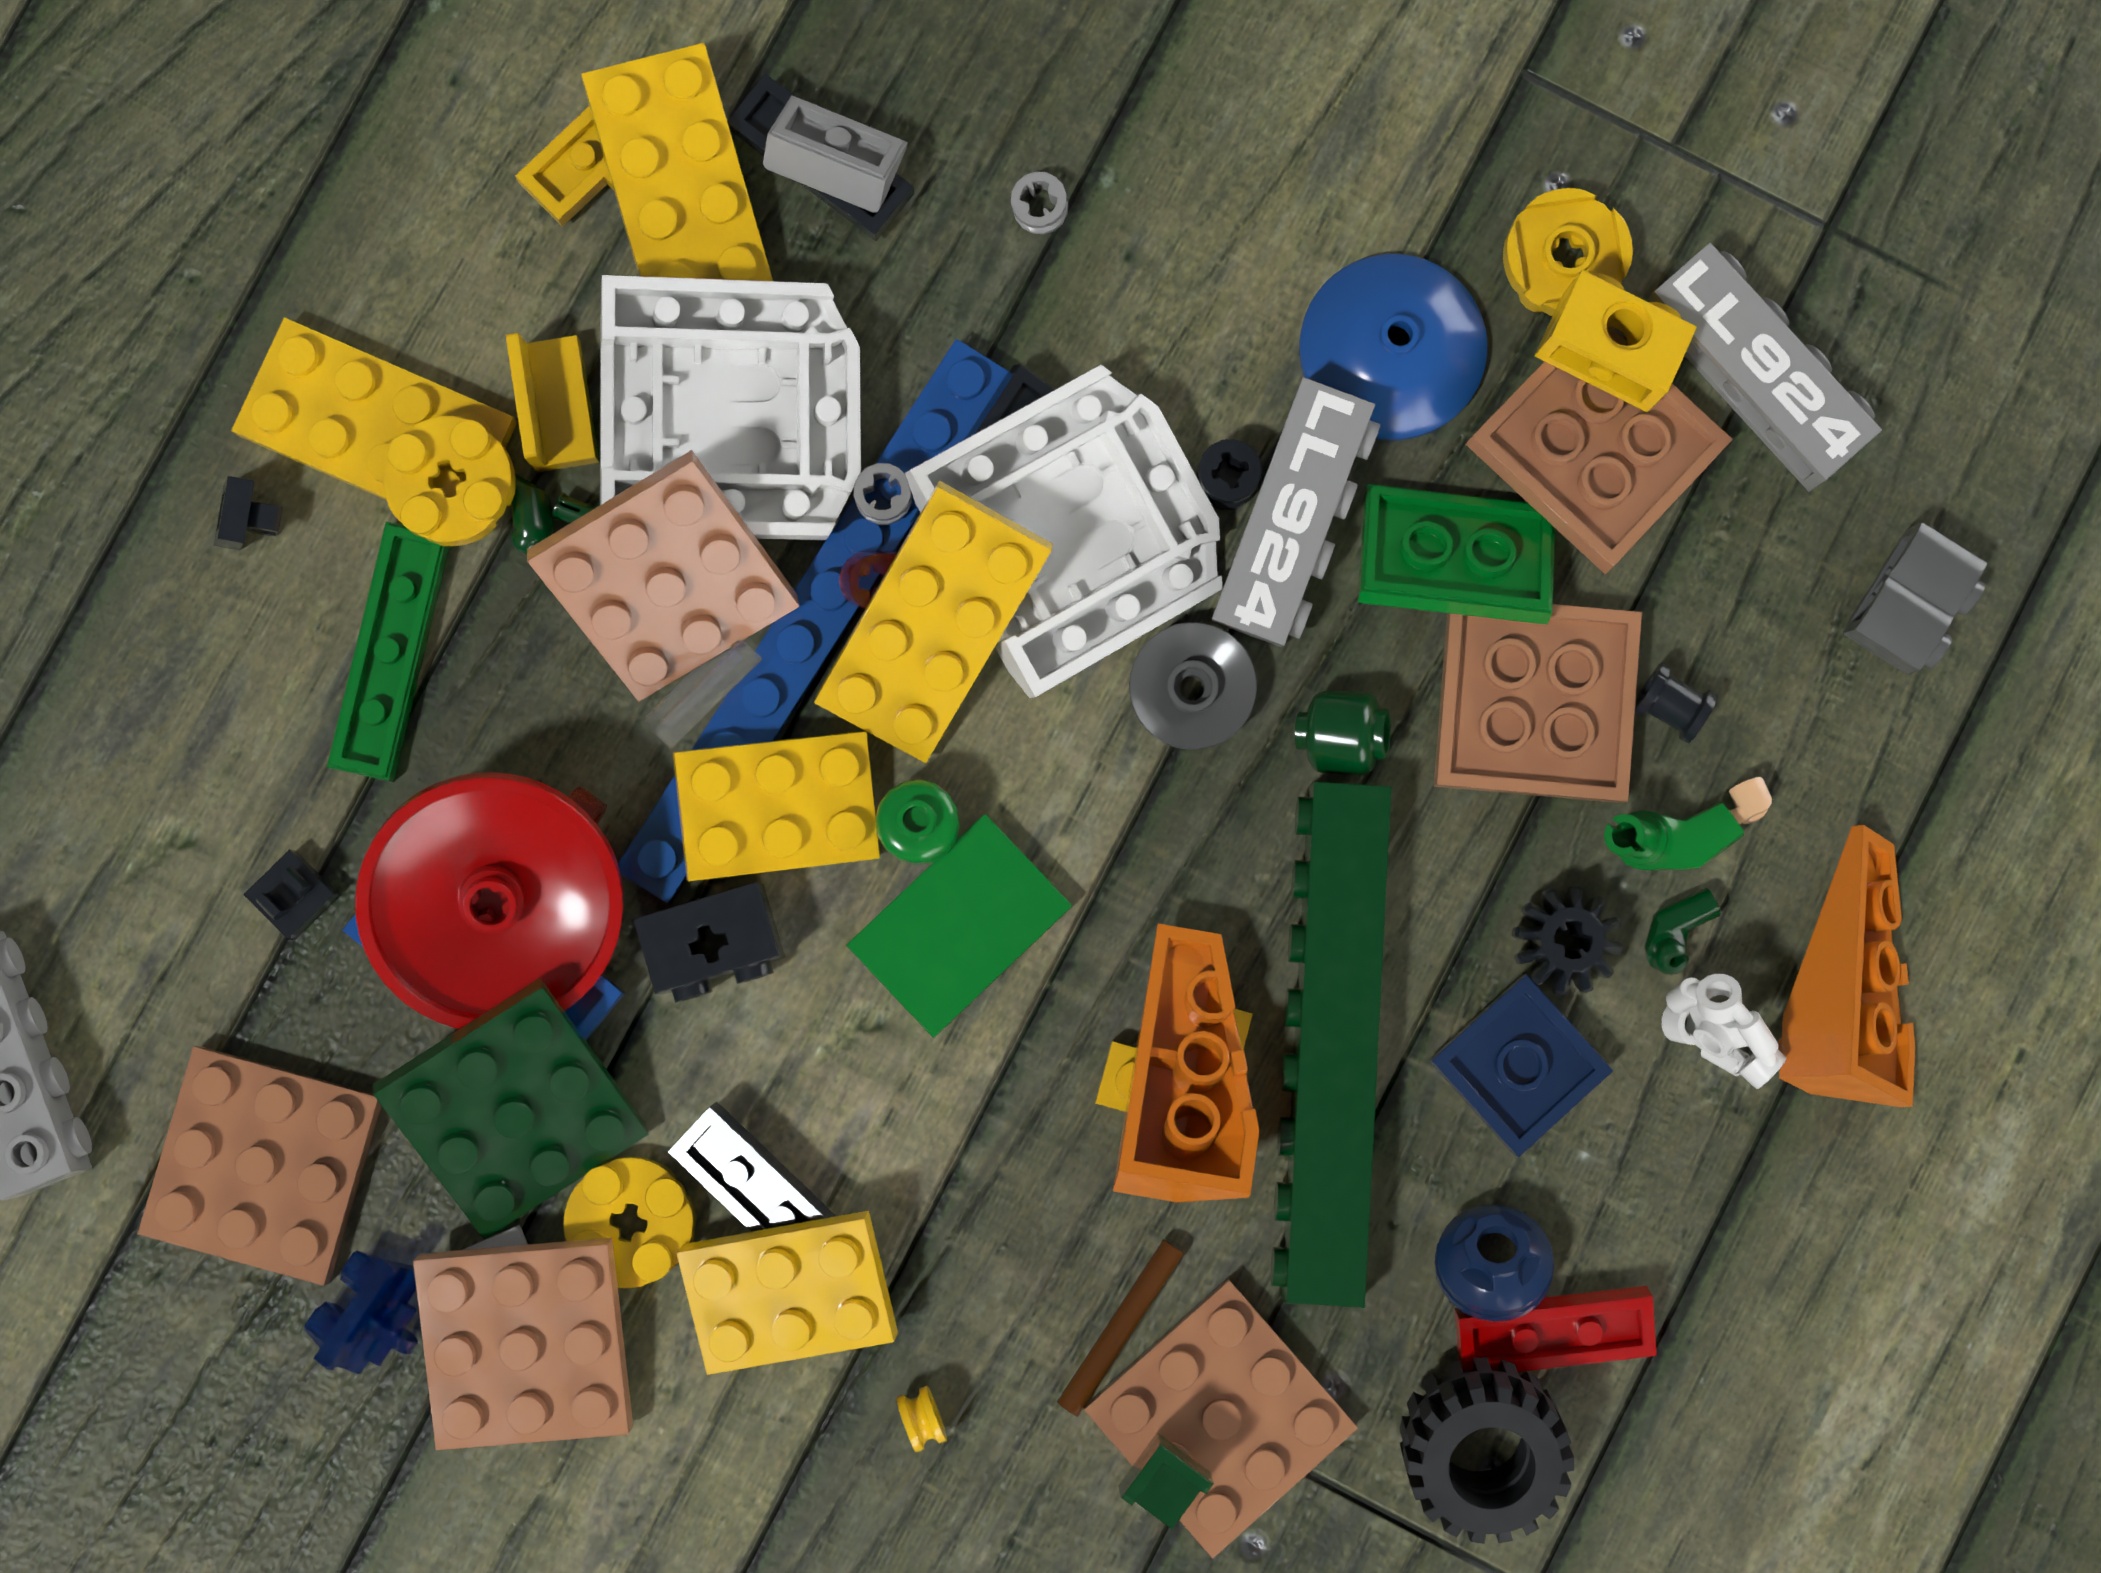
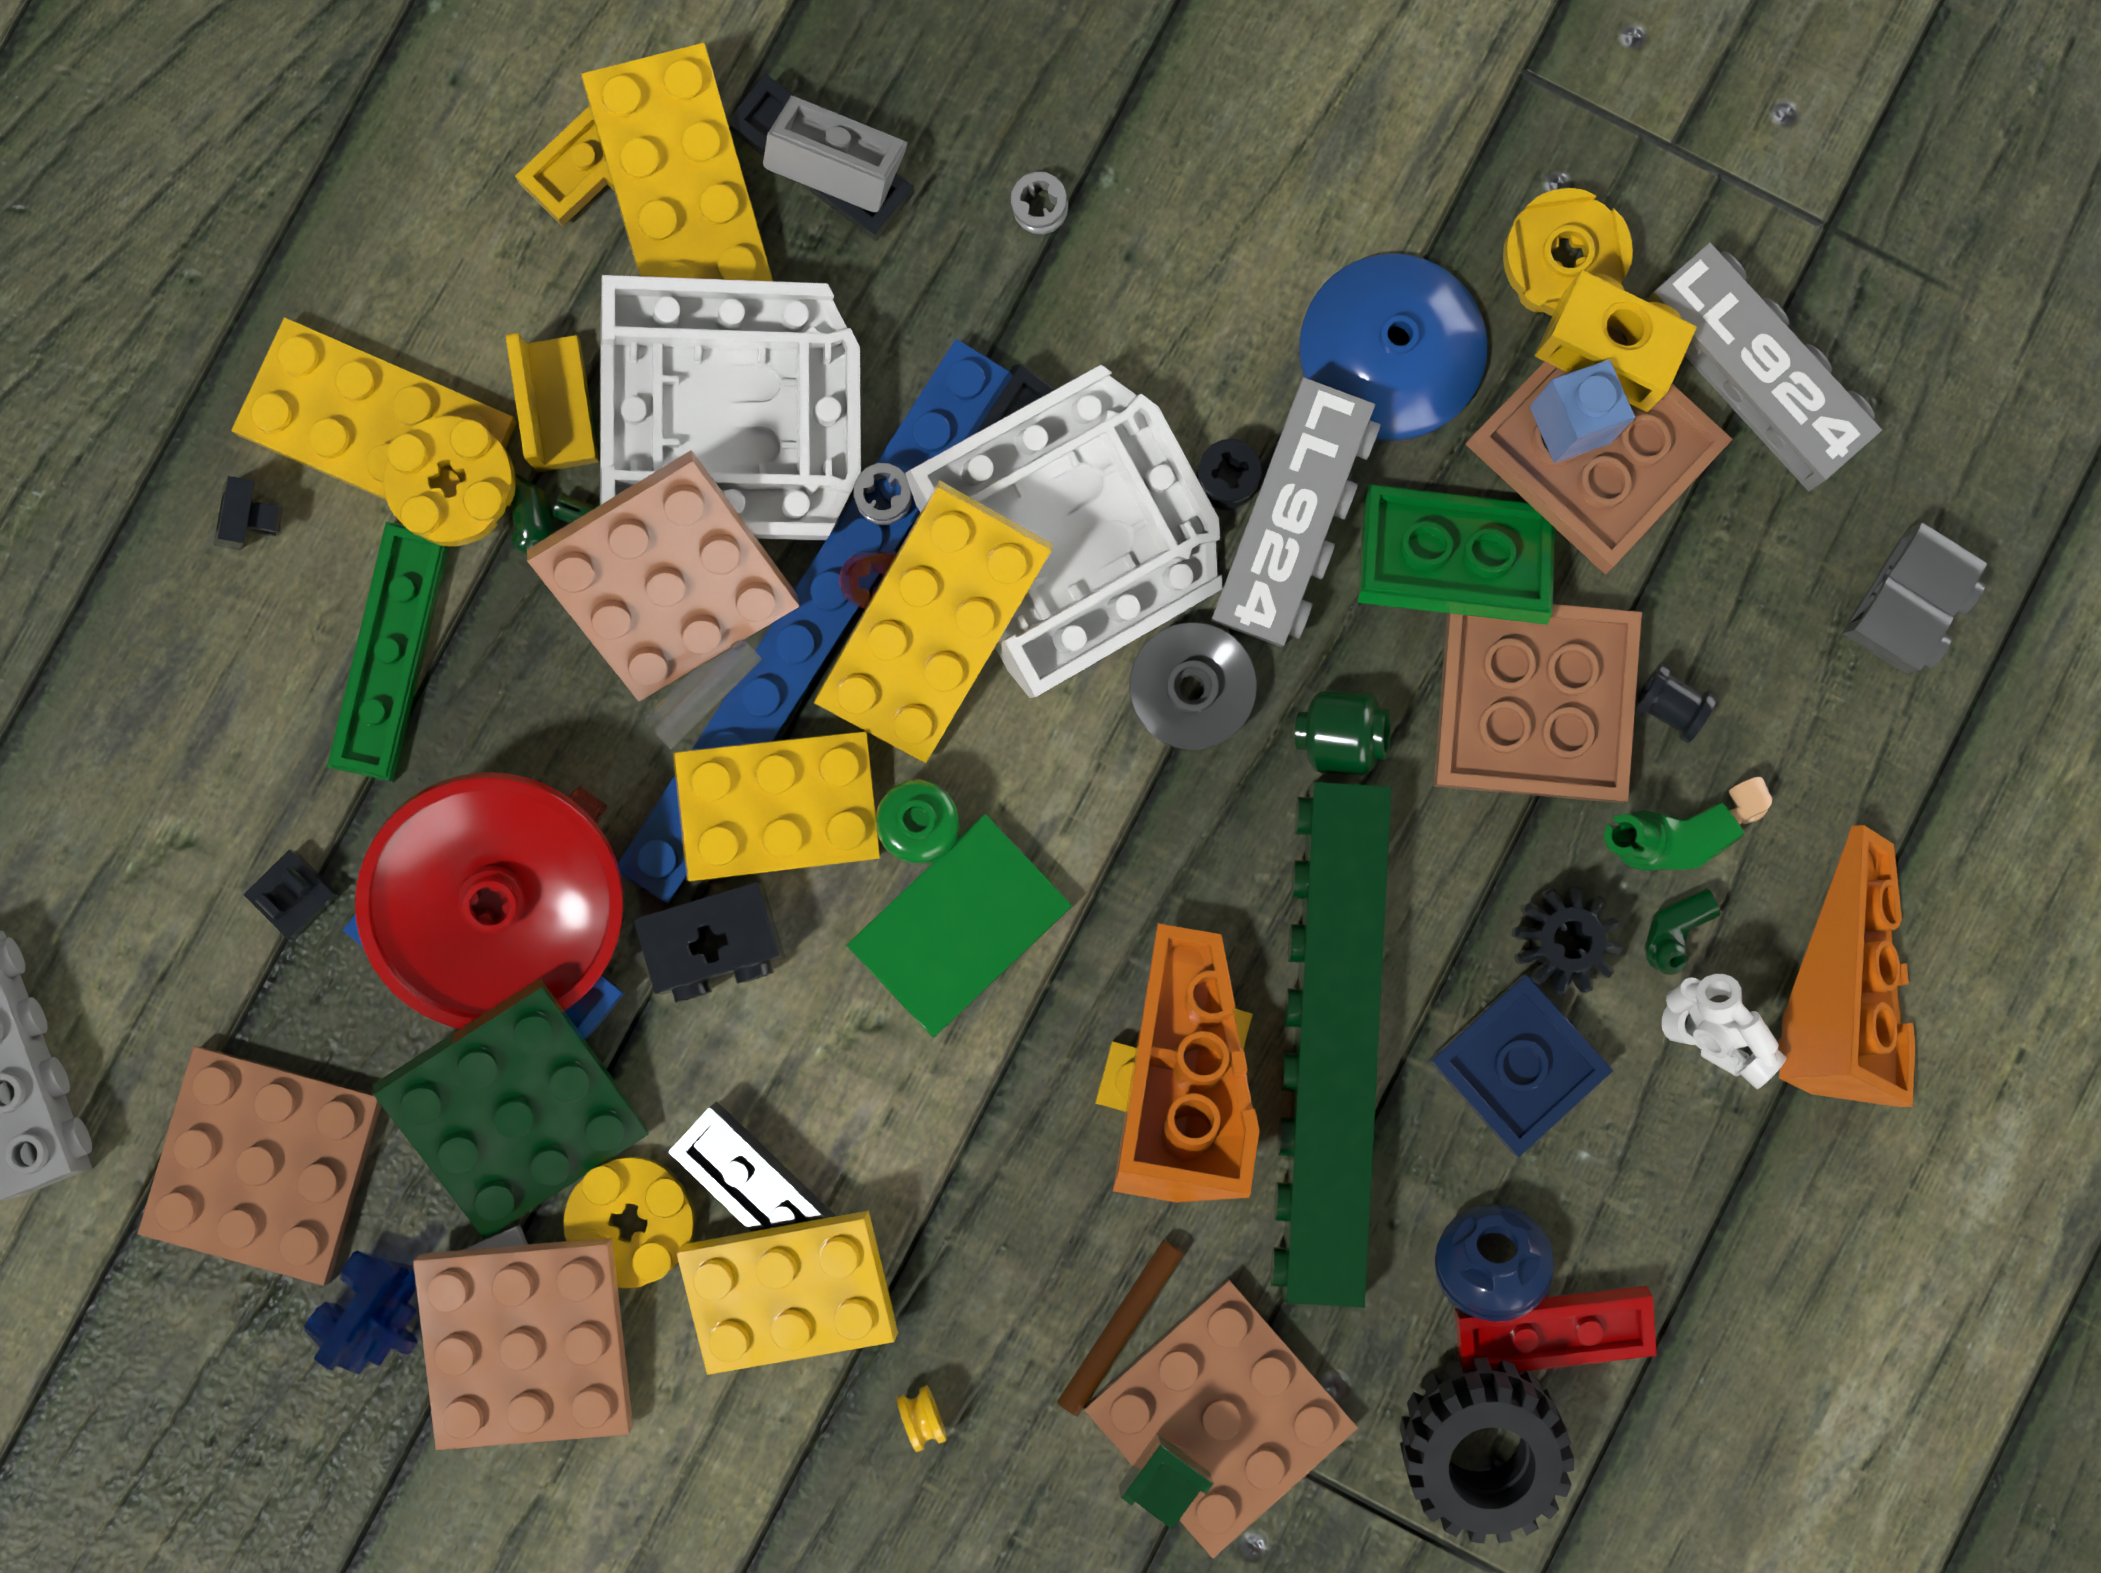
none -> medium blue brick [1529,360,1635,464]

